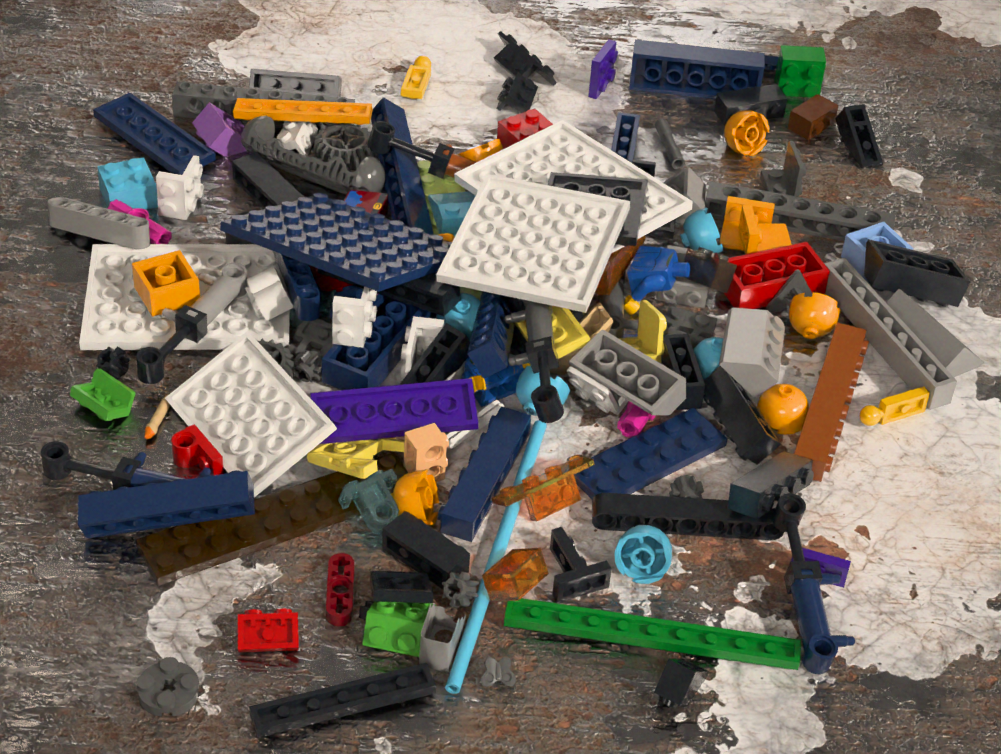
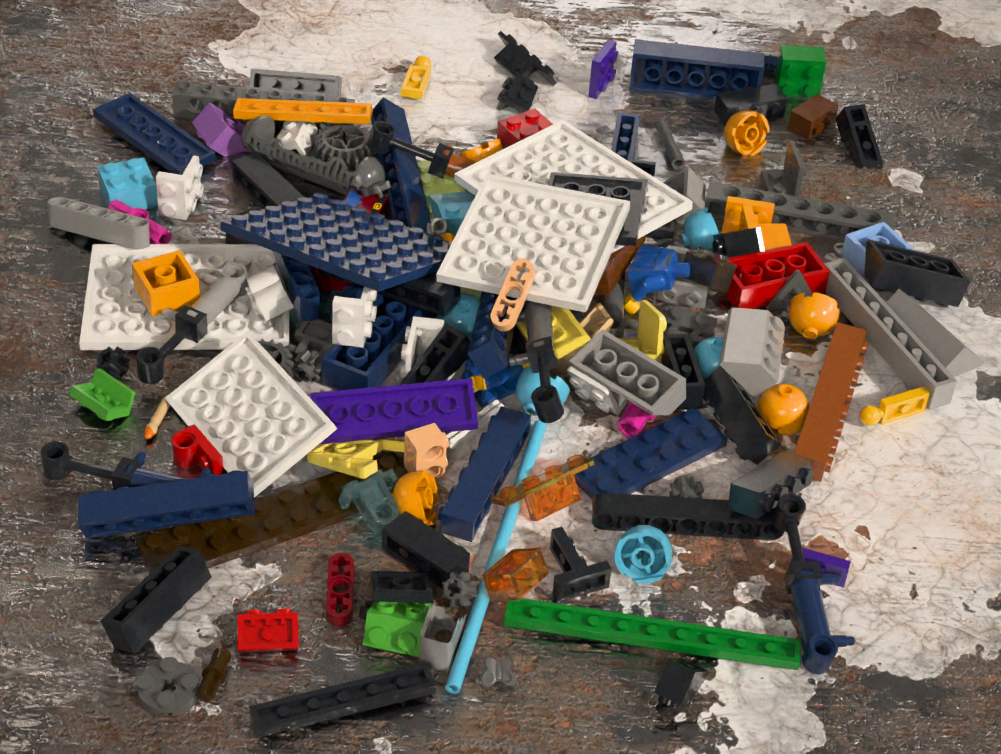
none -> black brick [101,545,212,654]
none -> dark brown axle [197,648,231,703]
none -> dark grey piece [361,180,391,198]
none -> light grey pin [426,218,447,235]
none -> light nougat beam [491,259,535,331]
none -> black slope [713,227,765,259]

